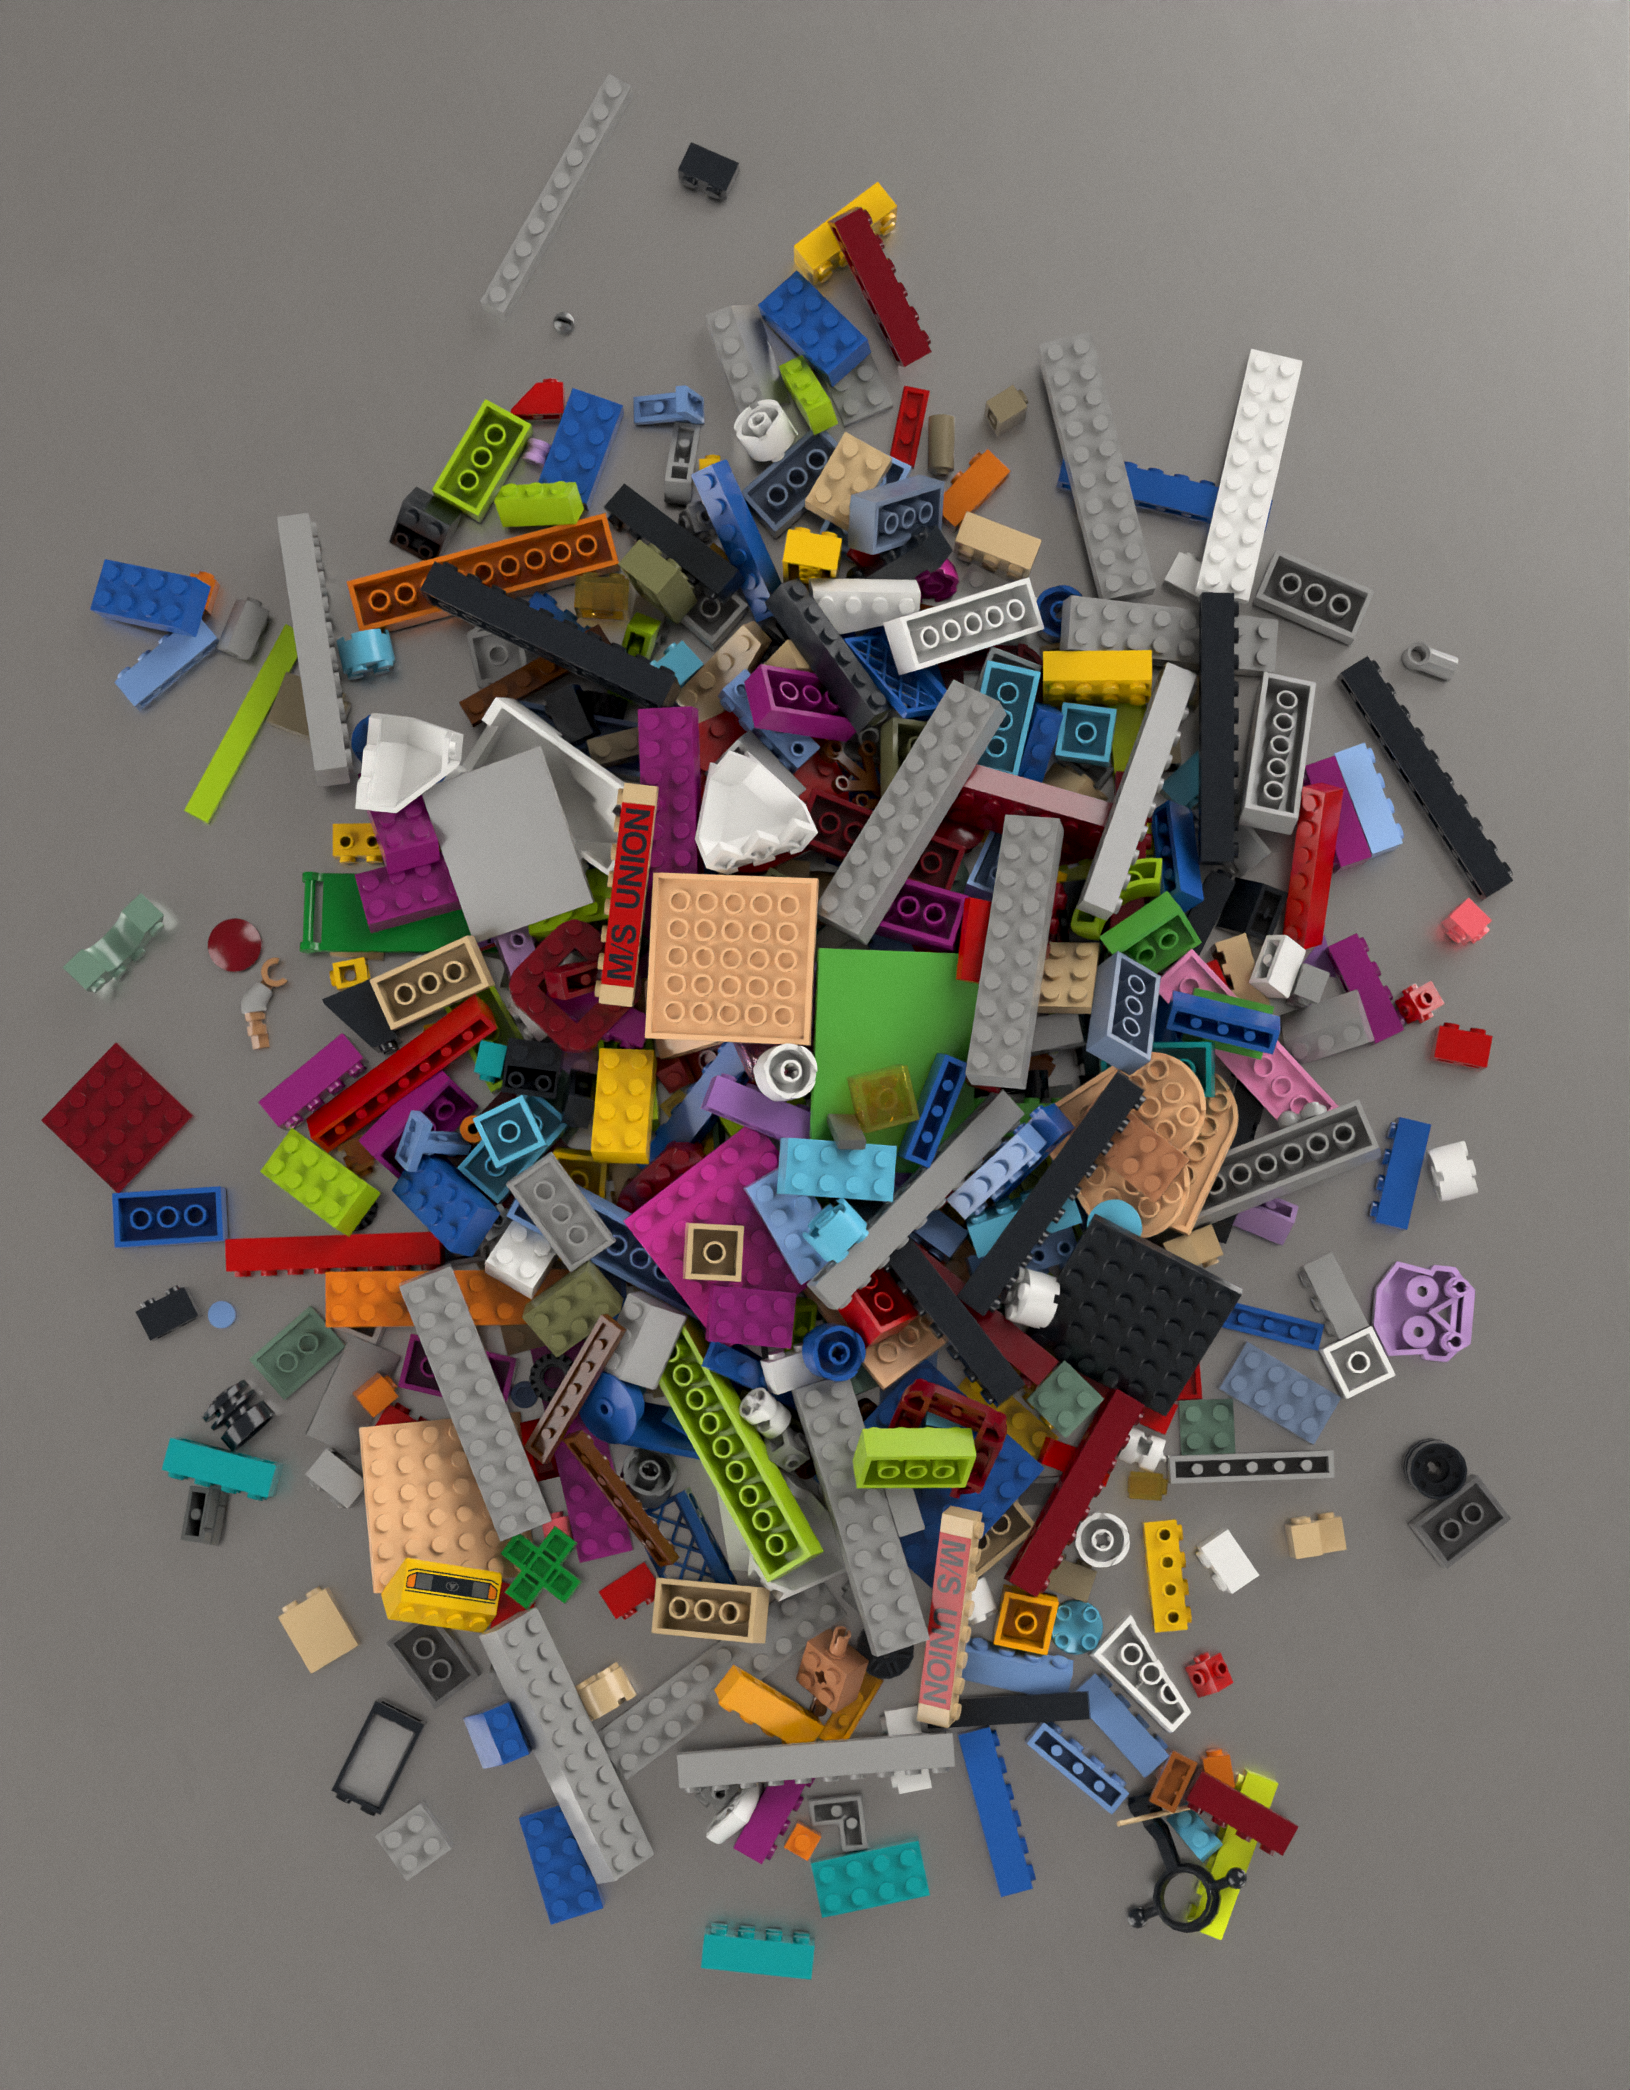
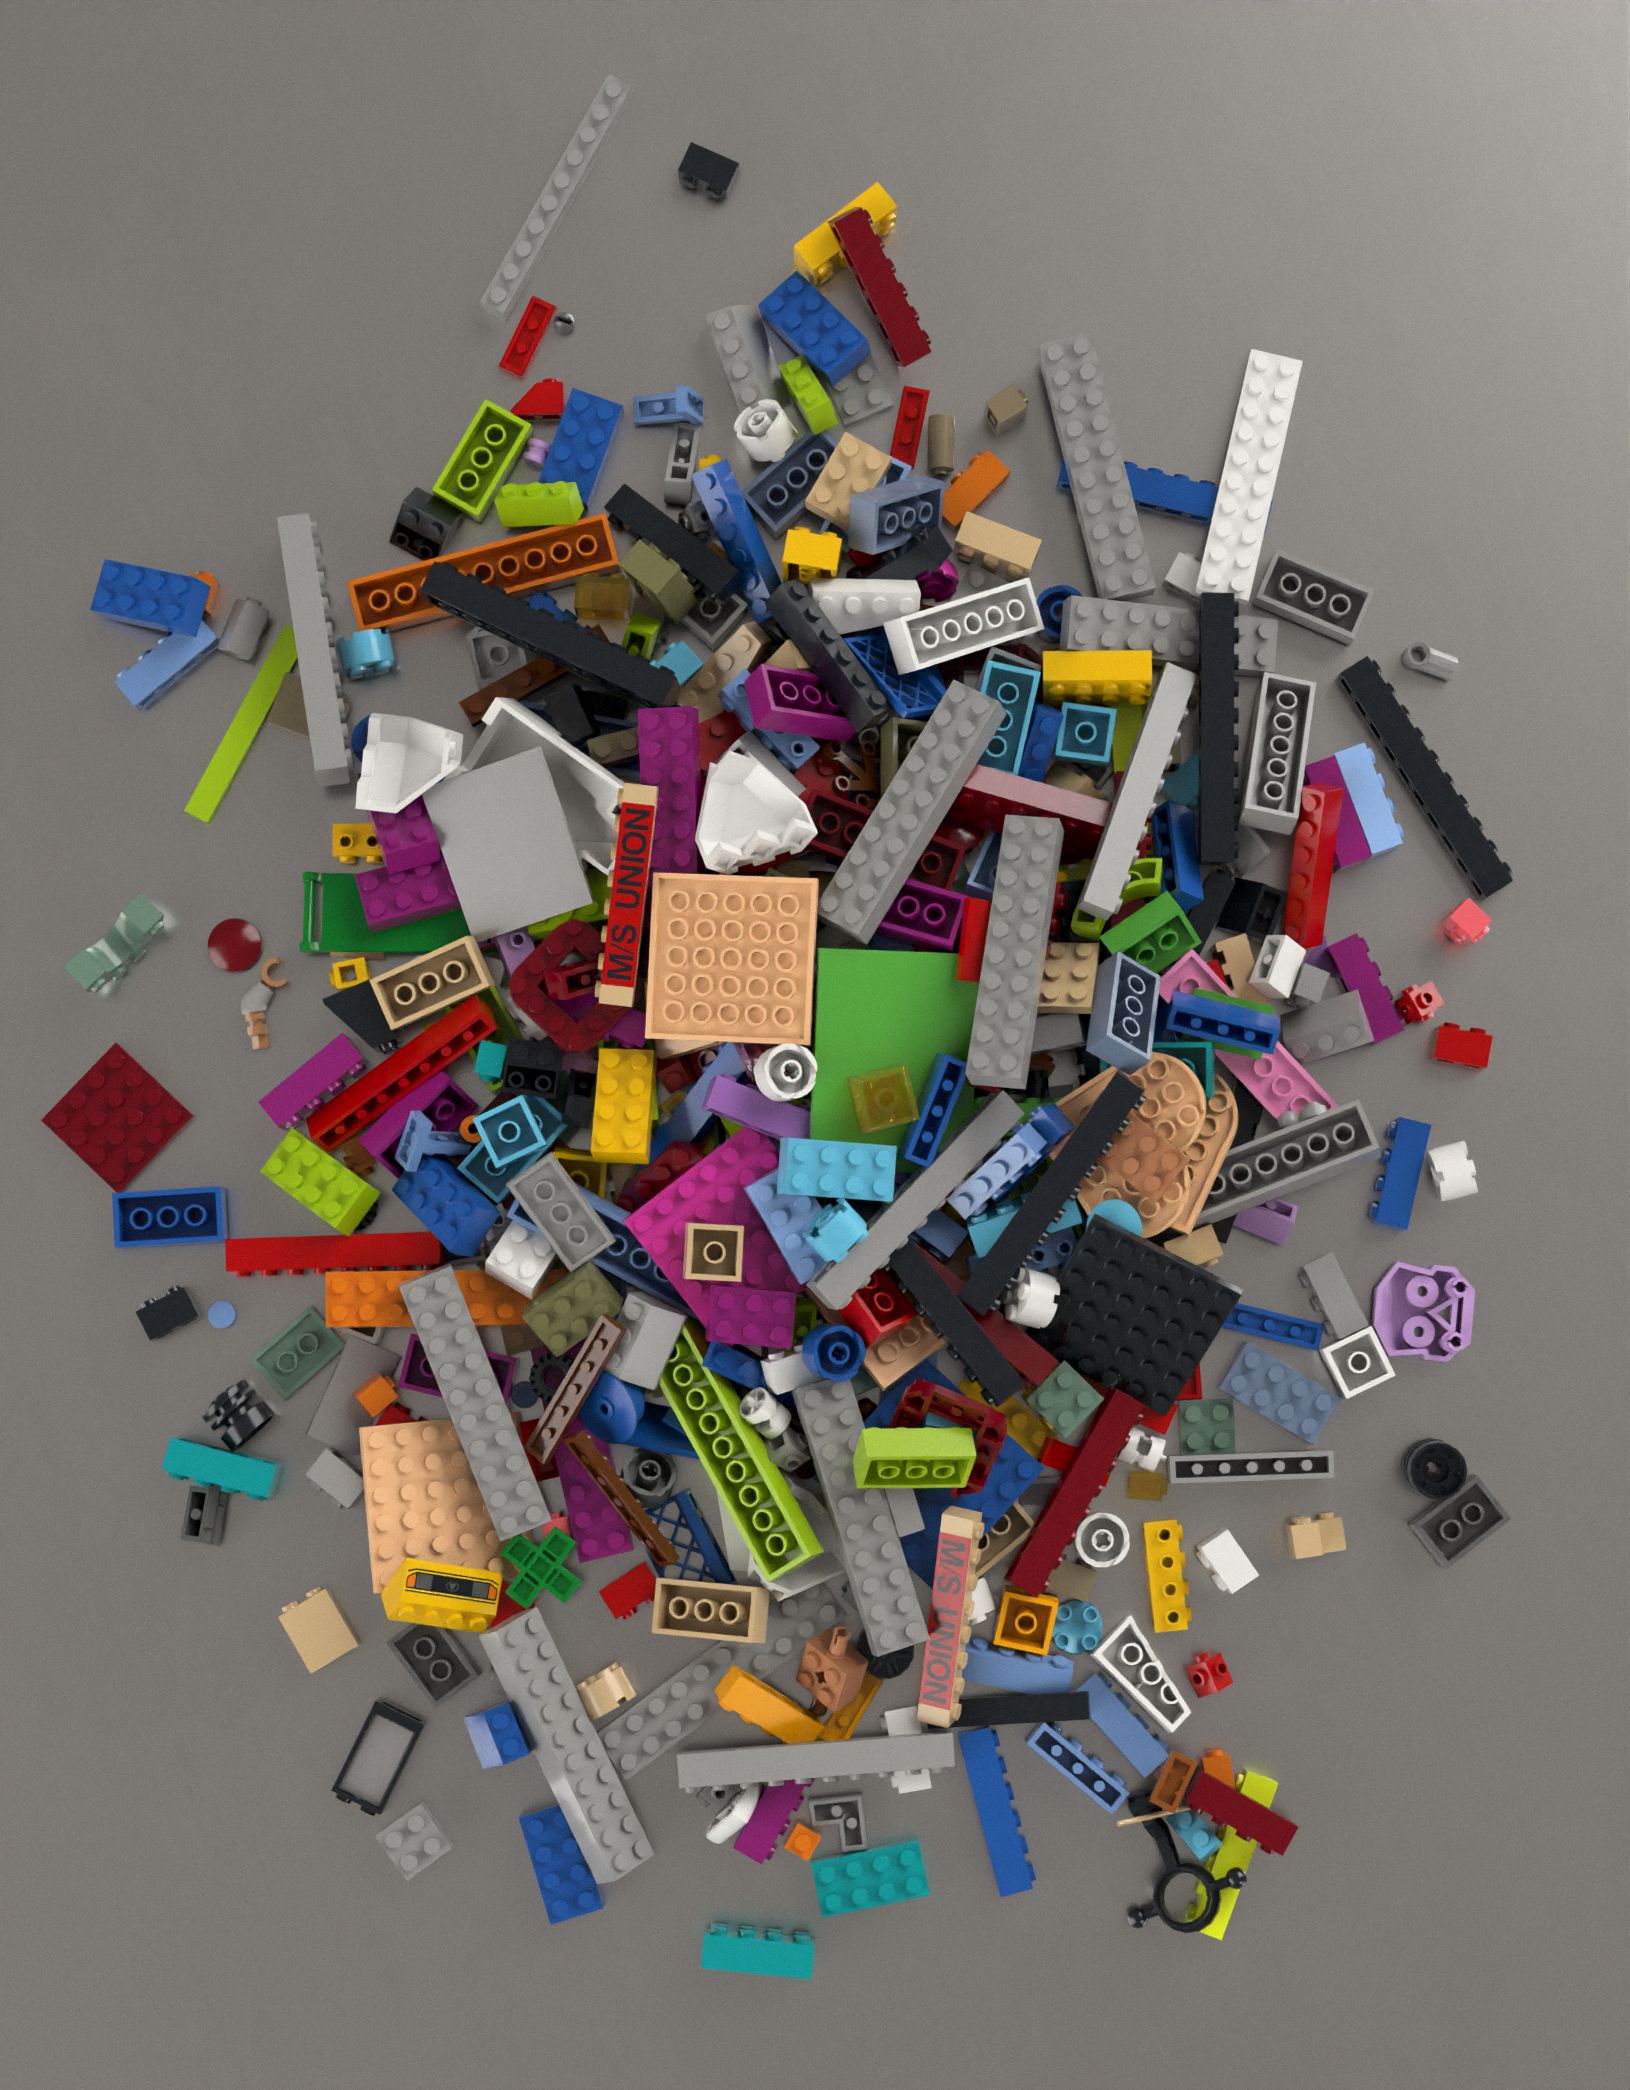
dark grey tile [827,1114,866,1150] -> none
none -> red tile [499,295,557,379]

